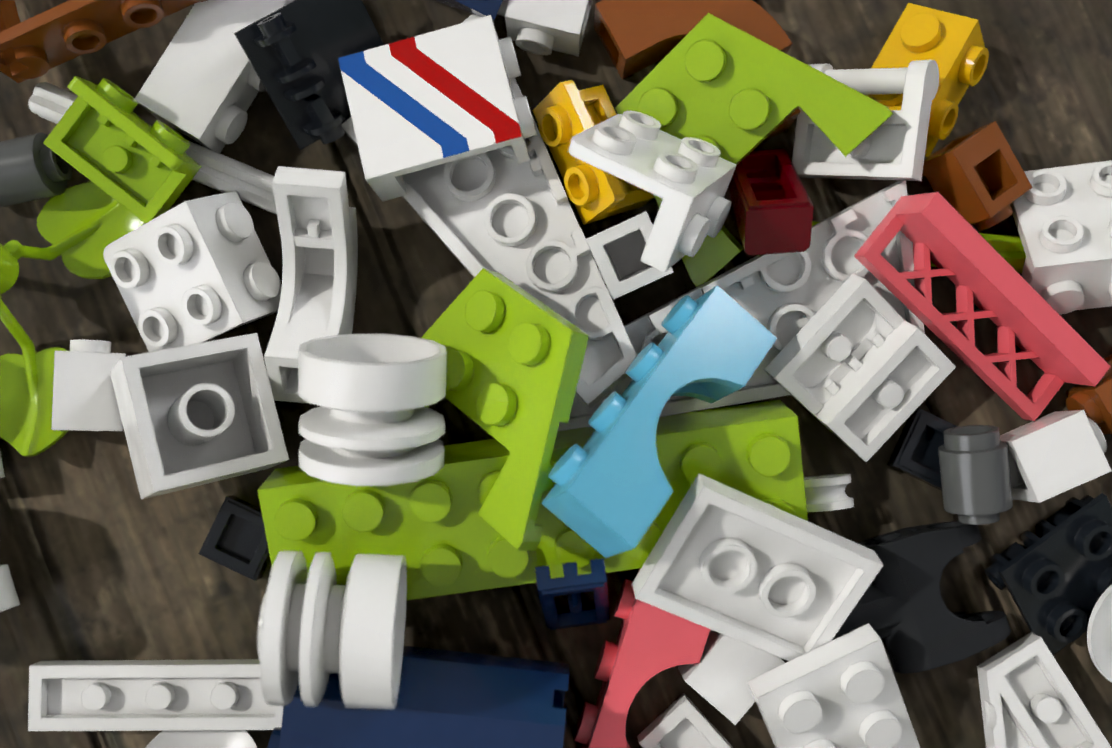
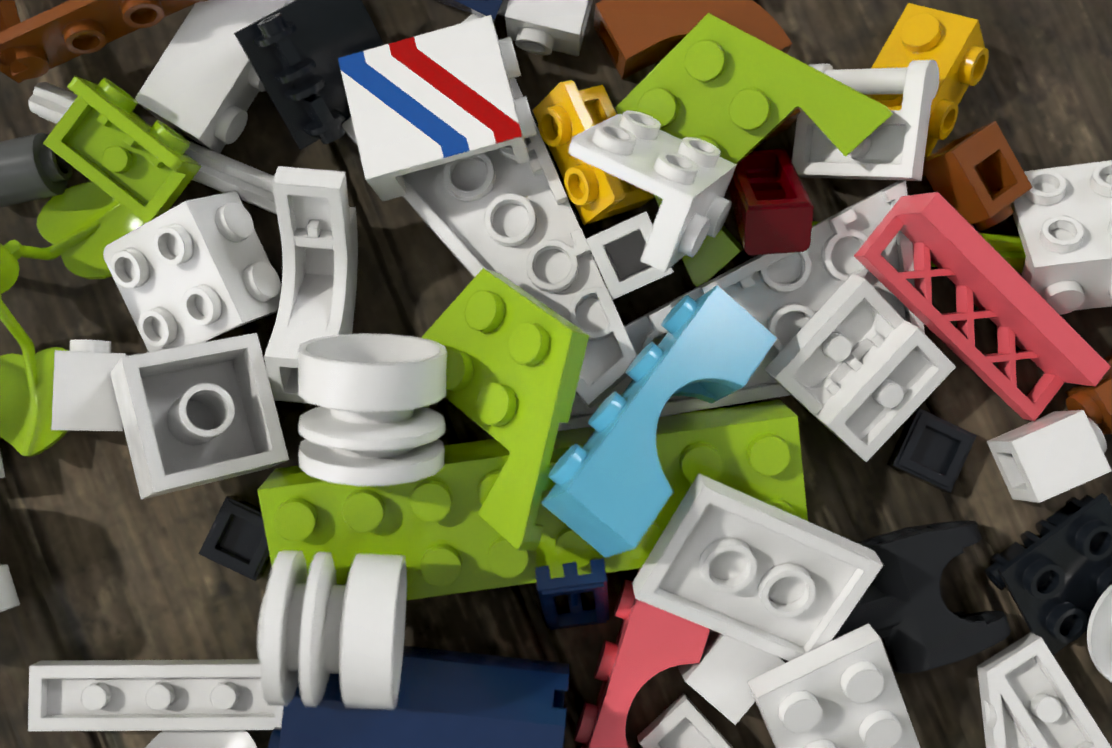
white bush [804,474,854,512] -> none
dark grey brick [938,425,1013,525] -> none

